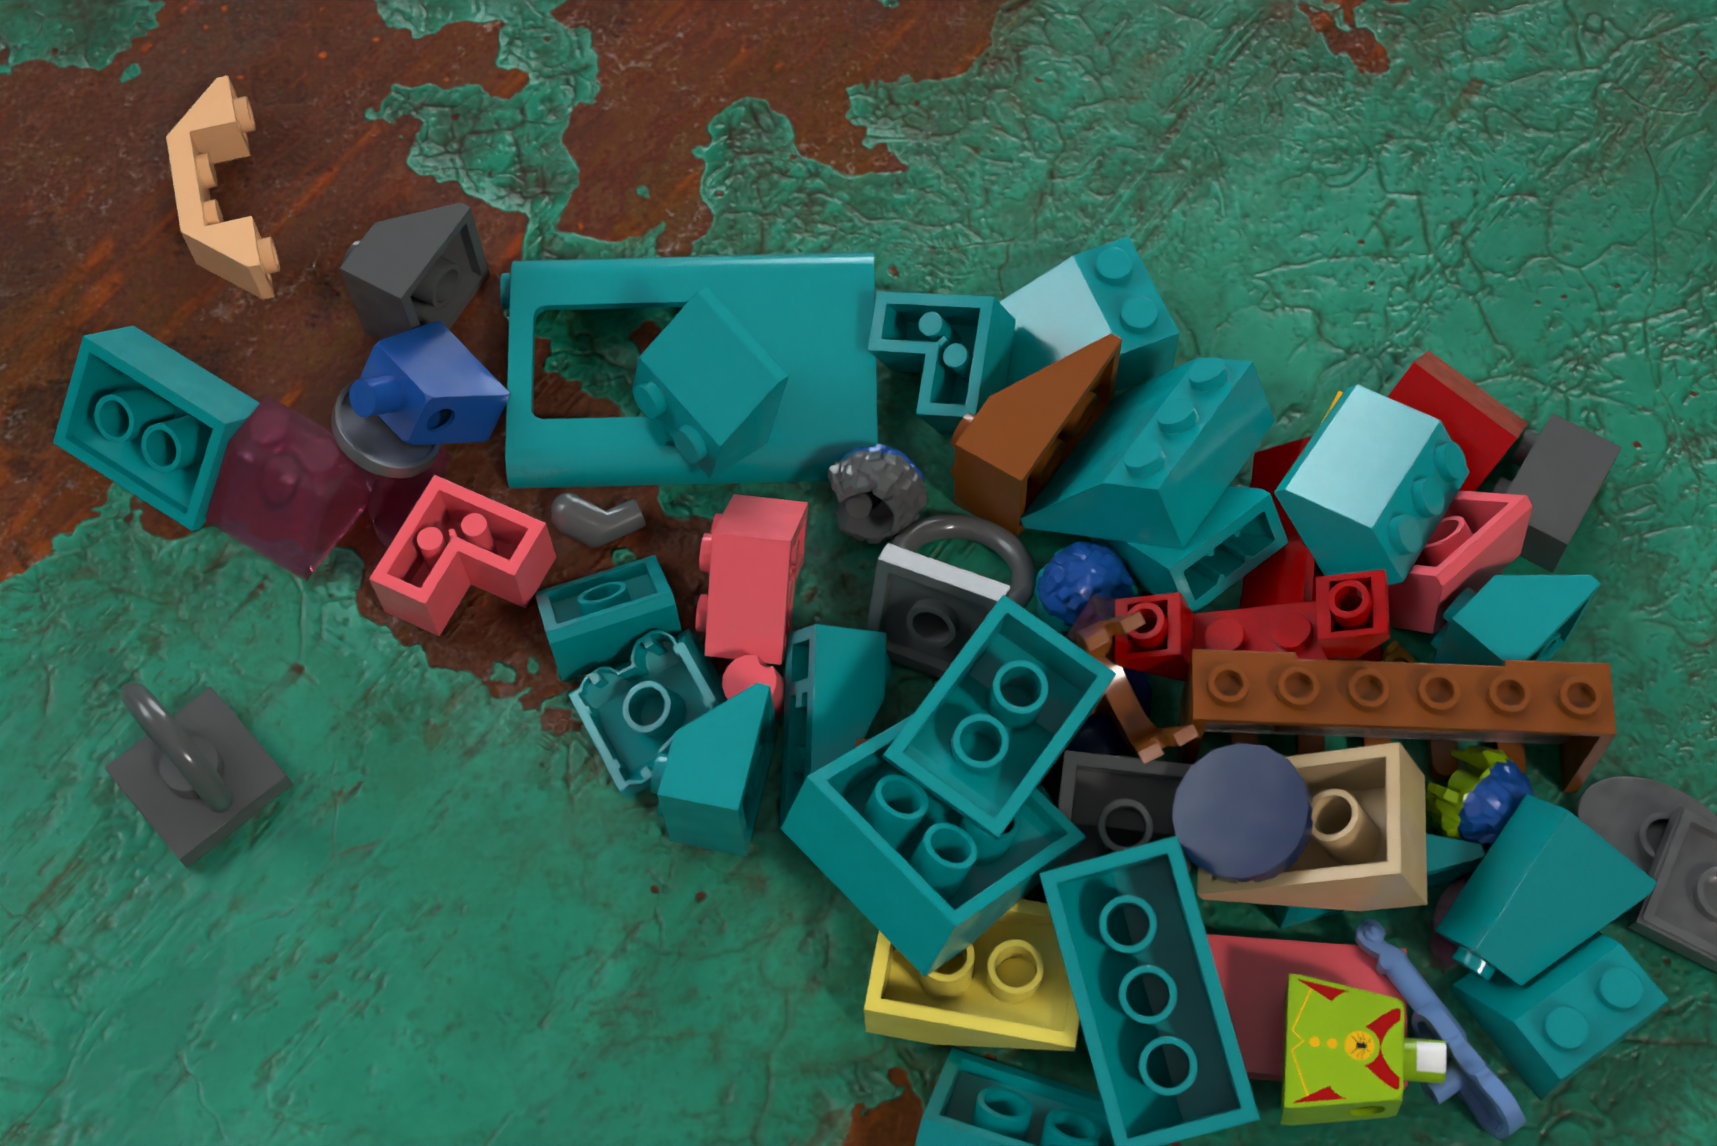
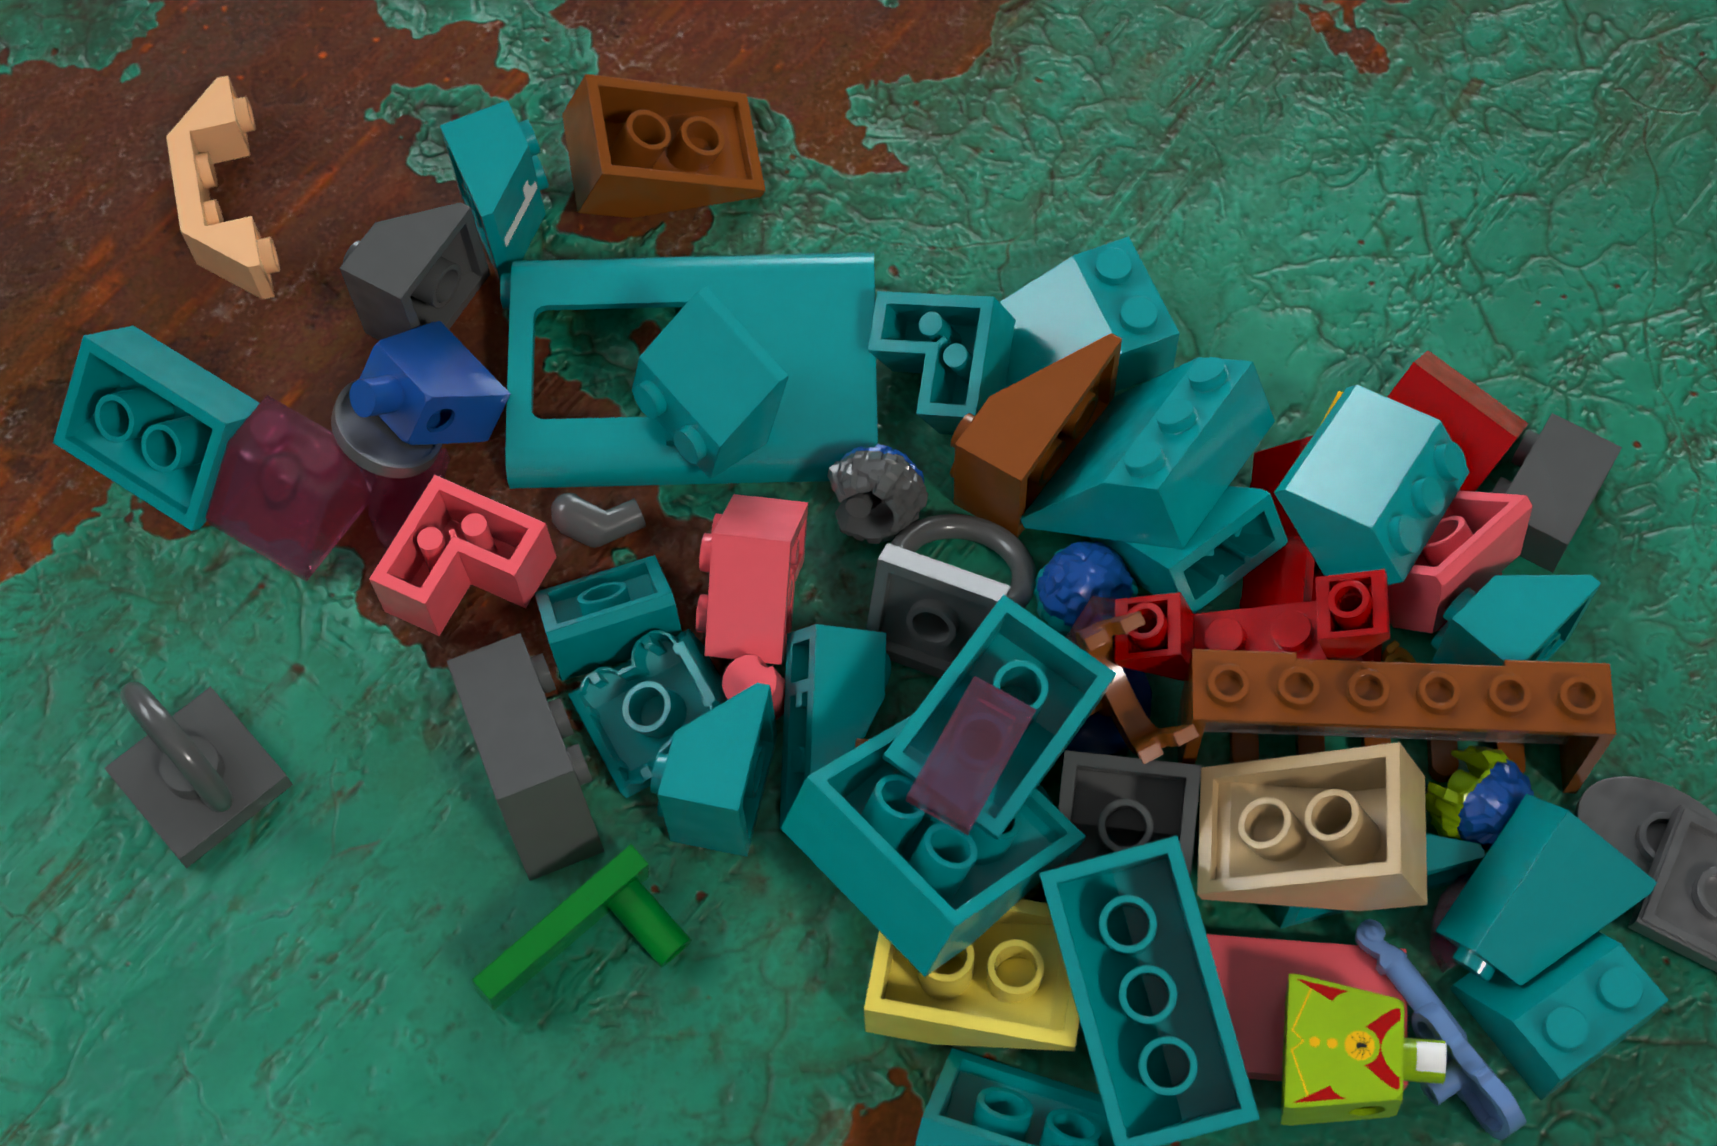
dark blue tile [1172,743,1313,883] -> none
none -> teal slope [440,100,549,281]
none -> dark grey wedge [447,633,605,881]
none -> green piece [472,844,692,1011]
none -> dark orange slope [562,74,766,218]
none -> clear pink tile [905,676,1037,835]

